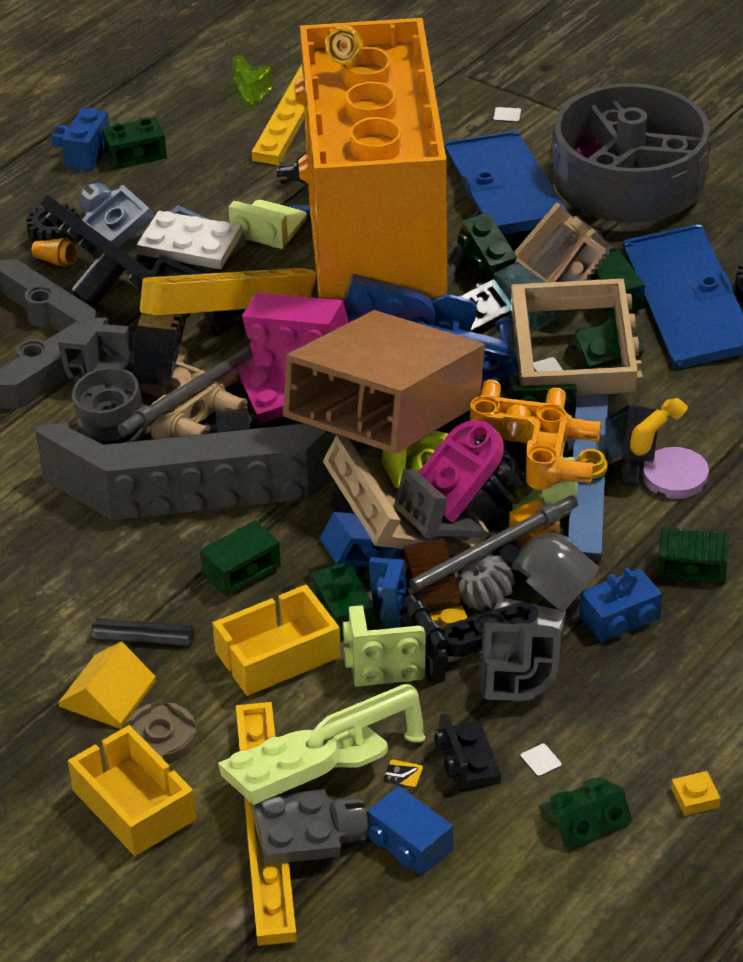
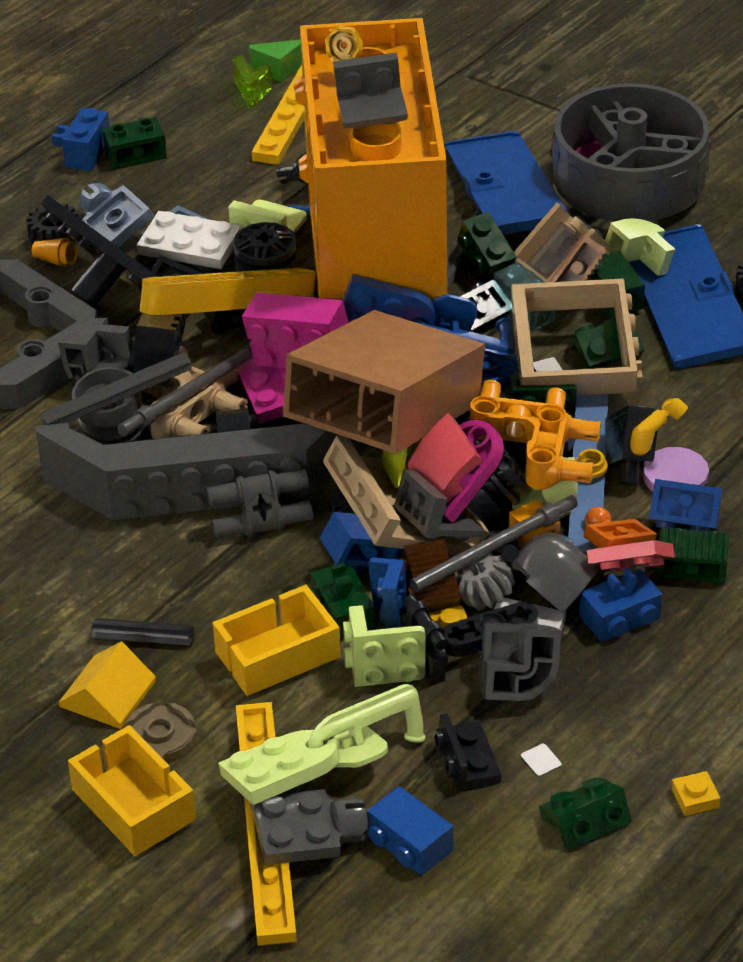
dark green brick [200,520,281,596] -> none
sticker [384,760,423,787] -> none
white sticker [493,107,521,121] -> none
none -> dark grey axle [41,353,192,425]
none -> dark grey pin [206,469,313,539]
none -> black wheel [233,222,298,272]
none -> bright green slope [249,39,302,82]
none -> dark grey bracket [333,53,408,129]
none -> coral slope [407,413,483,503]
none -> orange plate [583,507,657,549]
none -> coral plate [587,540,675,572]
none -> yellowish green brick [605,218,675,276]
none -> blue bracket [649,479,723,532]

